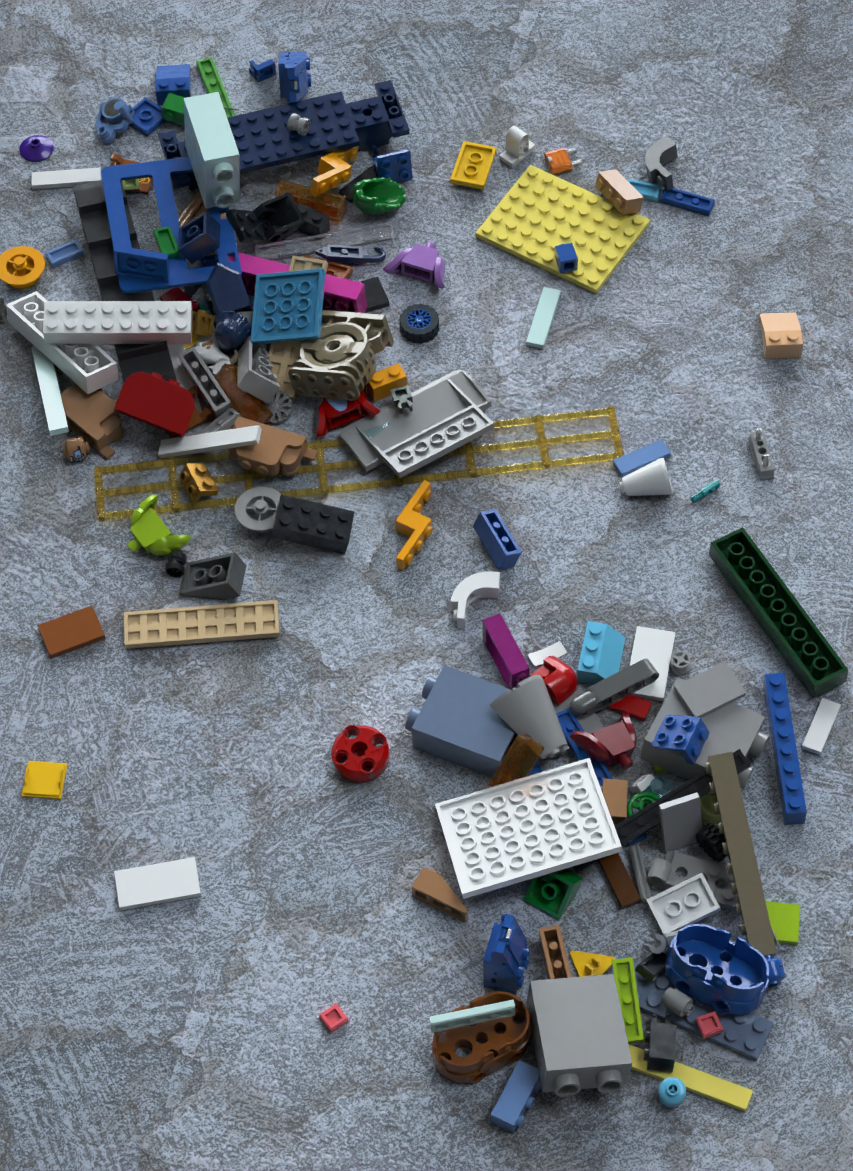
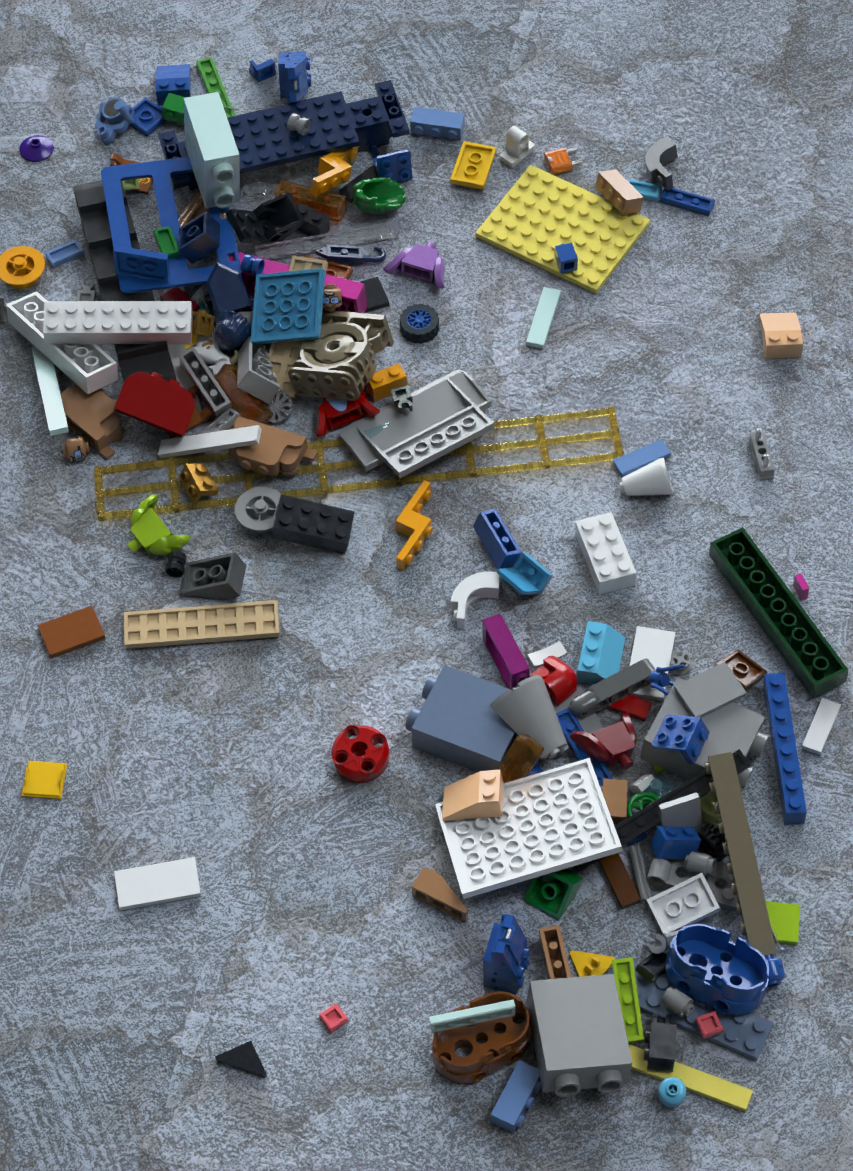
white tile [32,167,101,190] -> none
blue tile [201,254,219,267] -> none
teal pin [690,480,721,503] -> none
none -> light grey plate [76,280,96,301]
none -> black tile [215,1041,267,1078]
none -> blue wheel [240,254,265,276]
none -> medium nougat head [323,284,342,312]
none -> medium blue brick [410,107,465,140]
none -> light nougat slope [442,770,504,821]
none -> dark azure bracket [497,552,553,595]
none -> white brick [575,512,636,595]
none -> blue plant [649,664,685,695]
none -> blue brick [650,826,701,859]
none -> light grey brick [684,851,717,876]
none -> reddish brown tile [714,649,768,691]
none -> dark pink tile [793,573,809,601]

